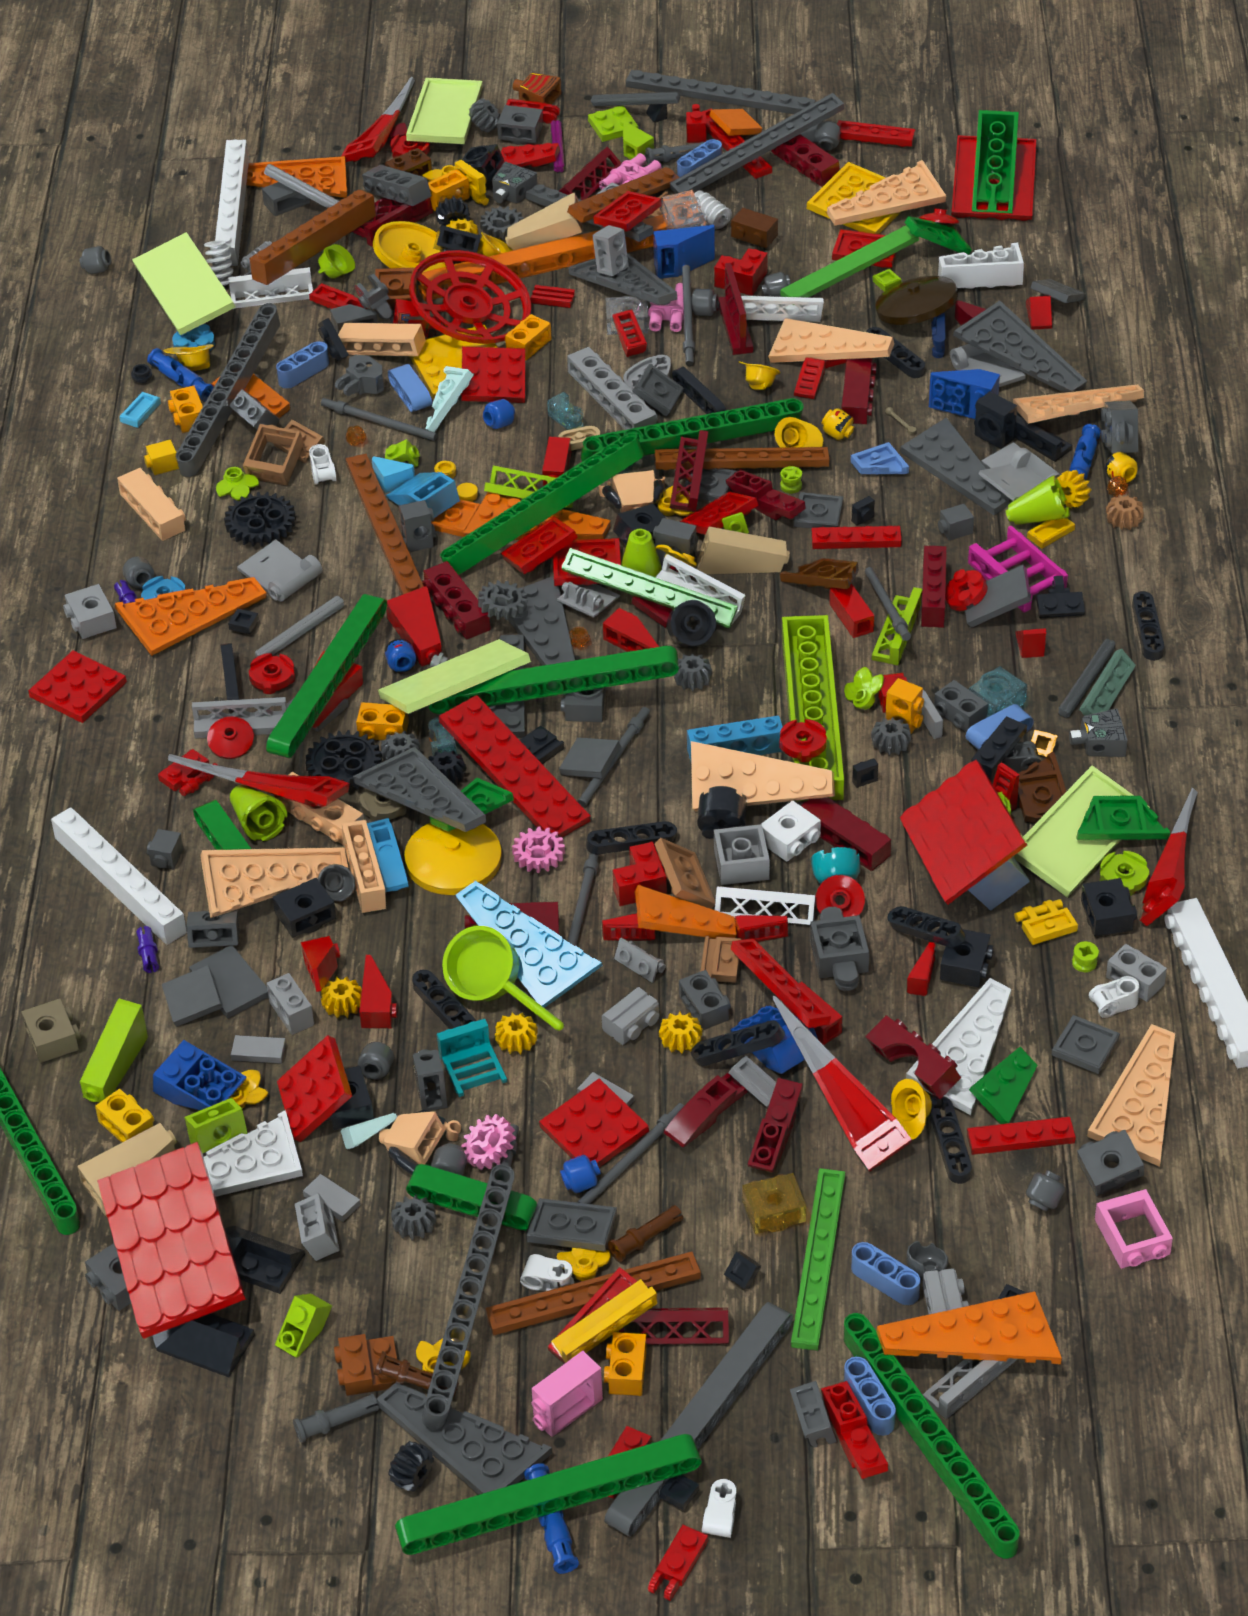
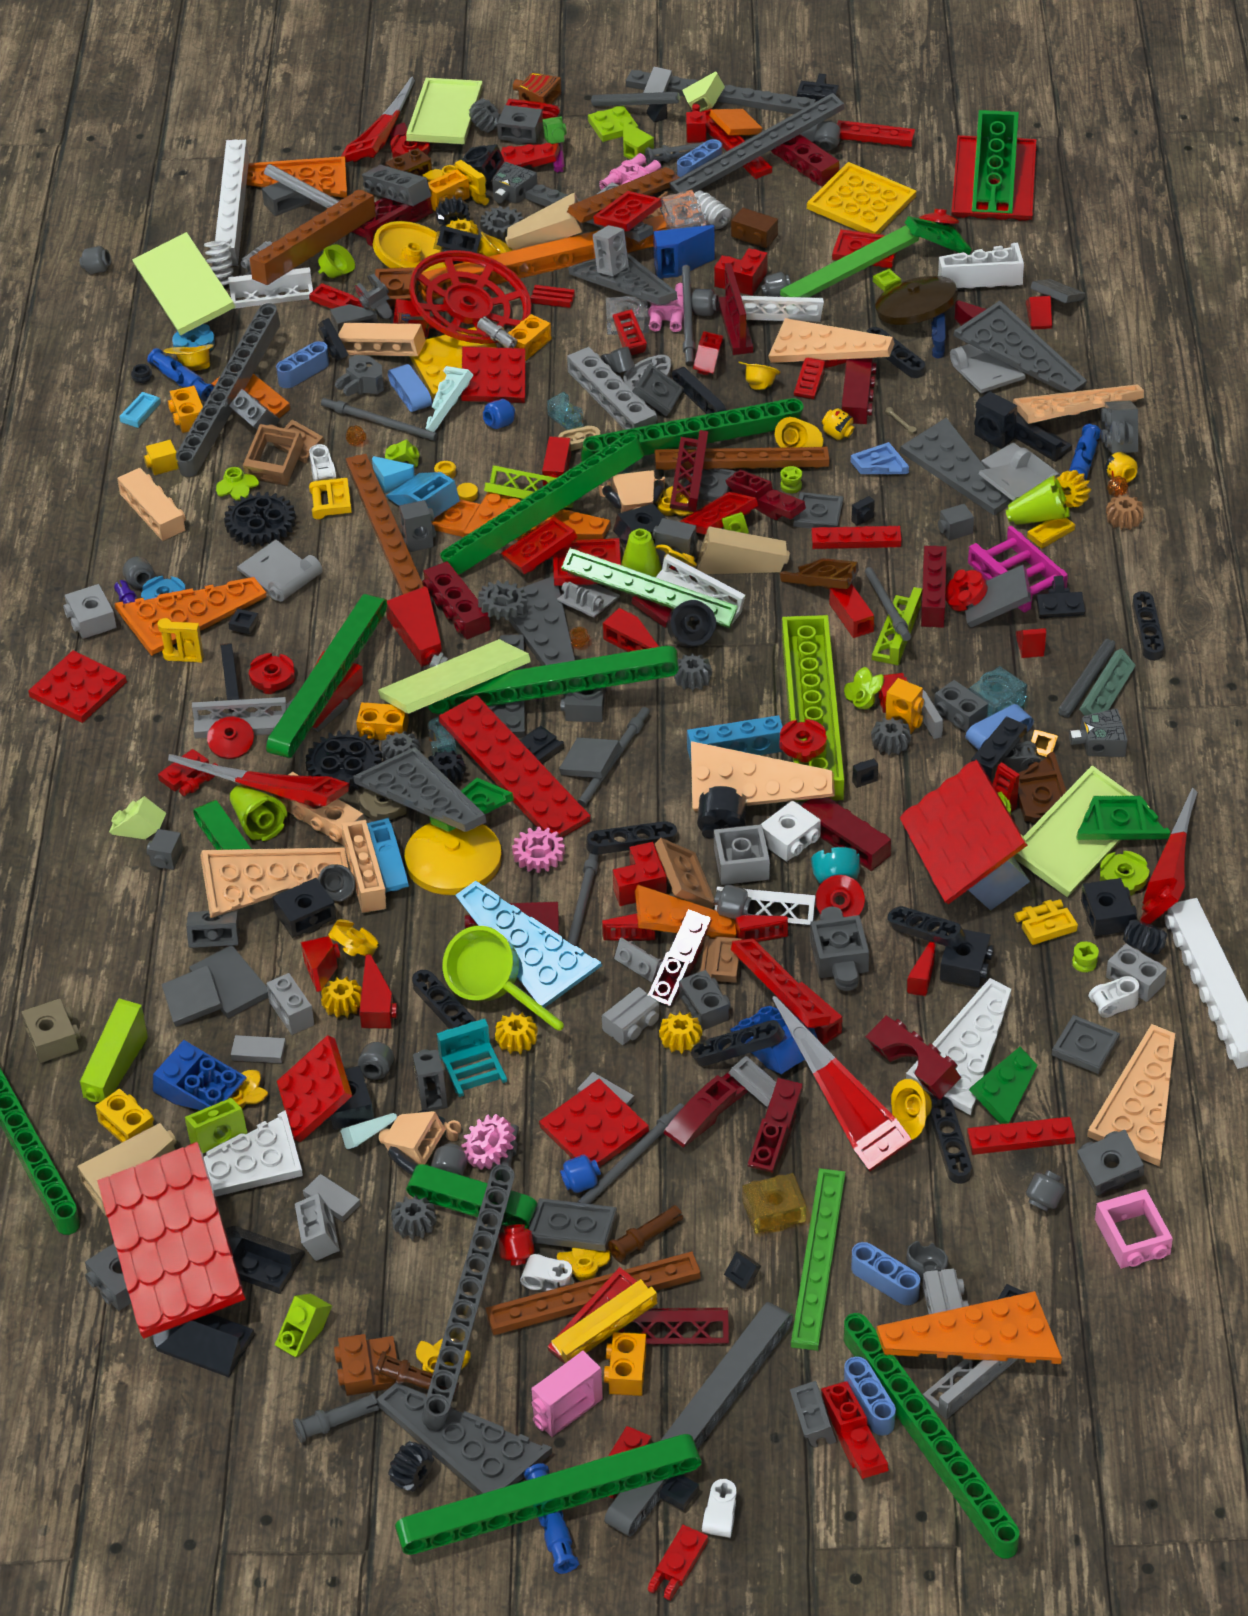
white brick [51,807,187,945] -> none
dark purple pin [136,926,159,973] -> none
light grey axle [255,596,344,657] -> none
blue head [385,638,416,672] -> none
dark red fence [559,146,622,200] -> none
light nougat wing [827,160,946,226] -> none
blue slope [929,369,1000,419] -> none
none -> yellowish green slope [109,796,166,839]
none -> yellow plate [158,618,204,663]
none -> yellow plate [309,478,352,520]
none -> yellow plate [328,919,378,957]
none -> light grey pin [477,316,517,348]
none -> red head [498,1224,534,1265]
none -> bright green brick [542,116,567,144]
none -> dark grey piece [601,346,635,373]
none -> light grey tile [643,67,673,93]
none -> slope [648,909,712,1007]
none -> yellowish green slope [682,72,725,112]
none -> slope [693,331,723,375]
none -> dark grey head [713,885,751,920]
none -> black hinge [797,73,839,101]
none -> black gear [1123,920,1167,955]

